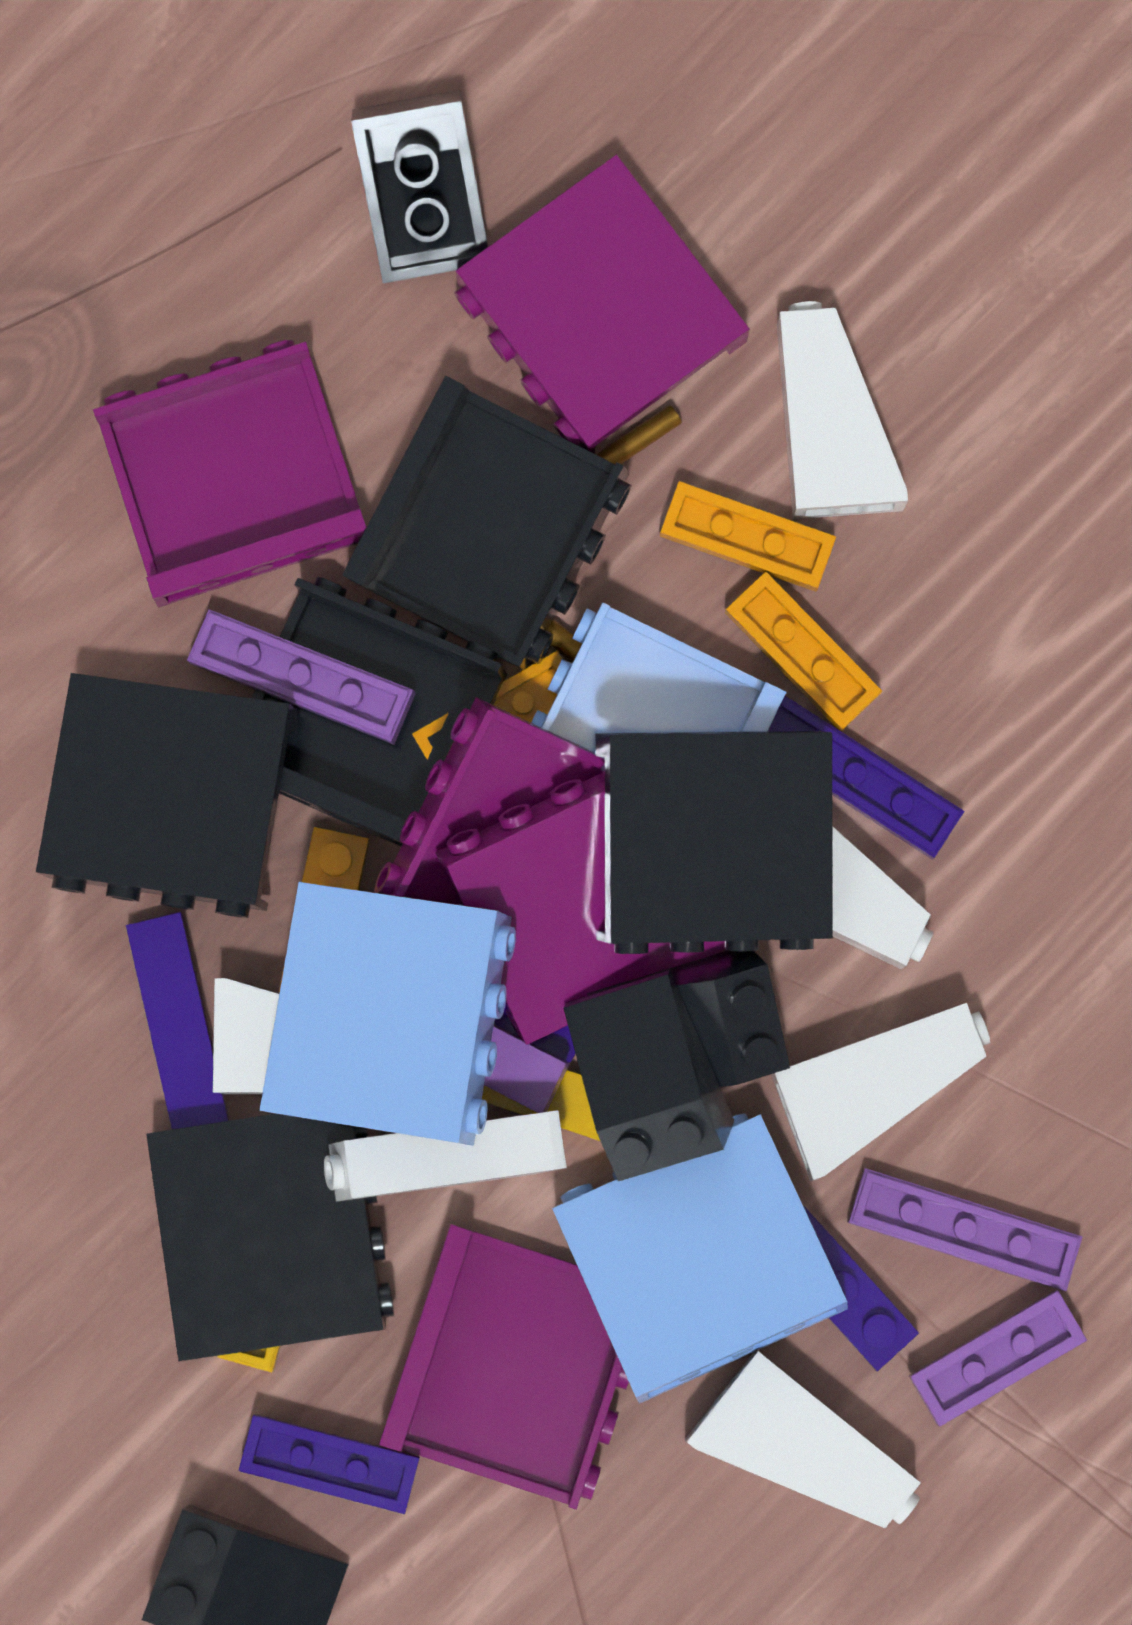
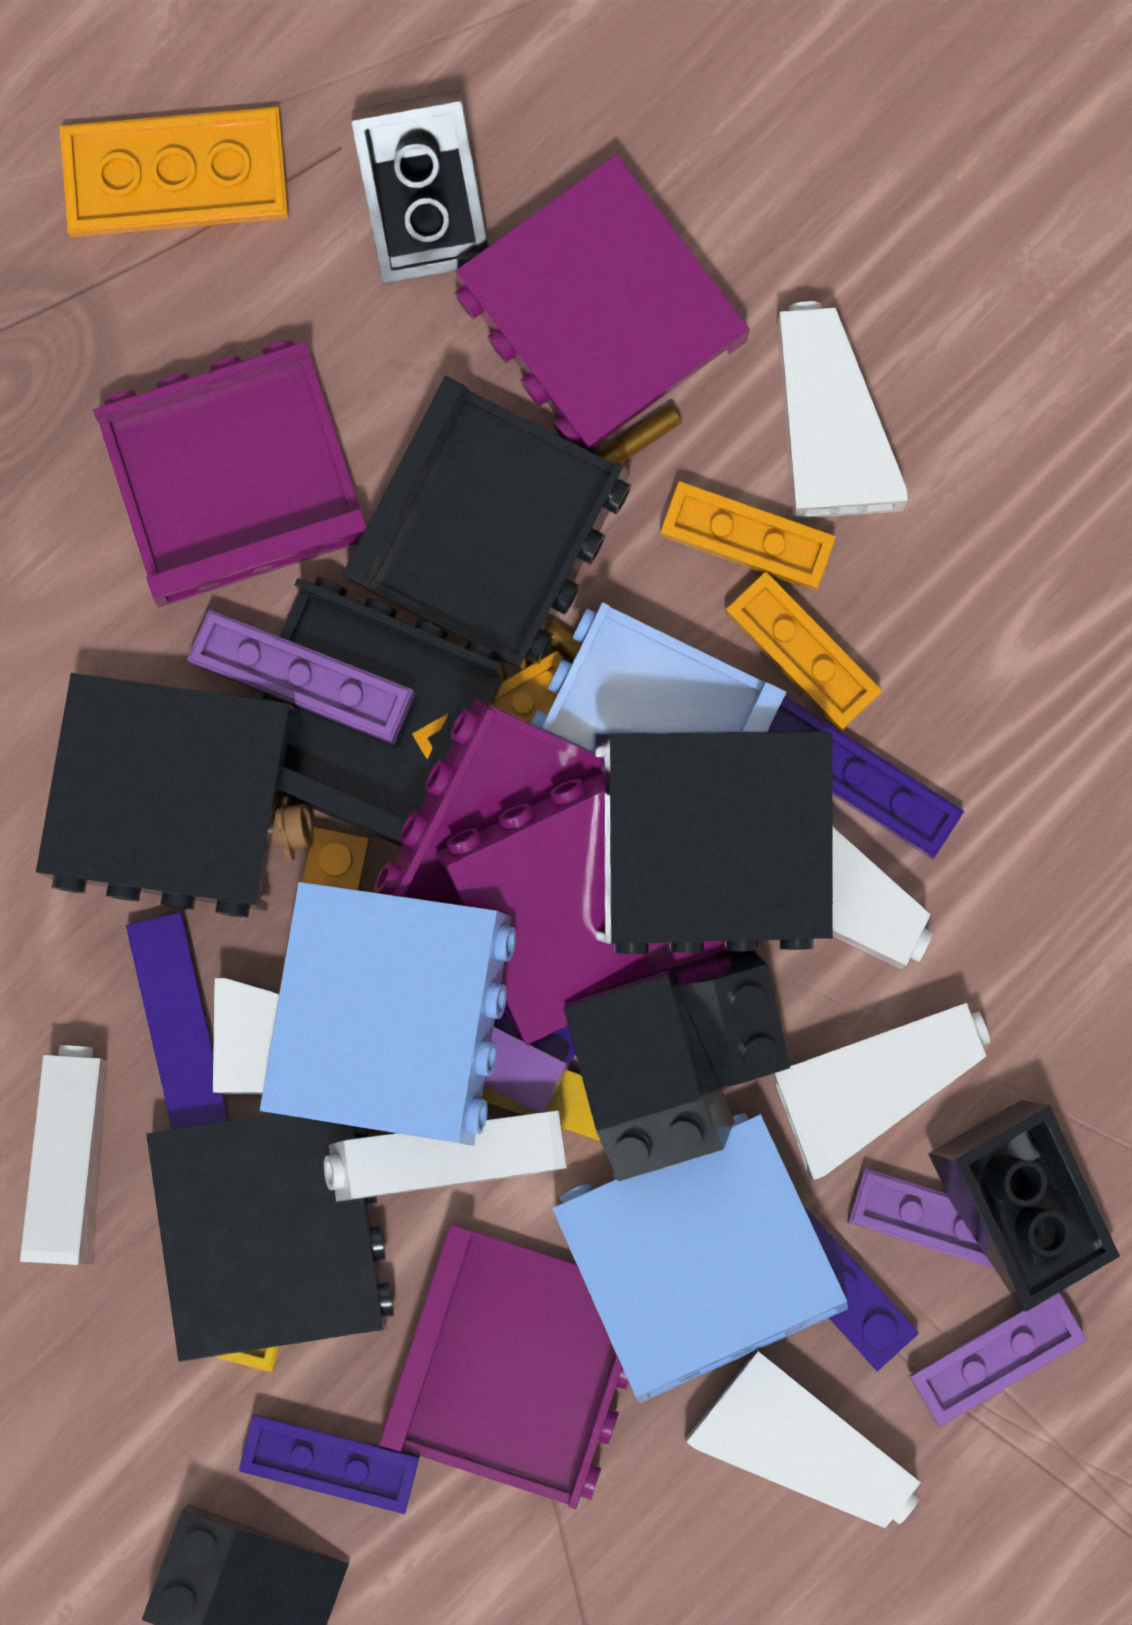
none -> white slope [20,1045,107,1265]
none -> light orange tile [59,107,289,238]
none -> medium nougat plate [272,796,314,861]
none -> black slope [928,1100,1120,1312]

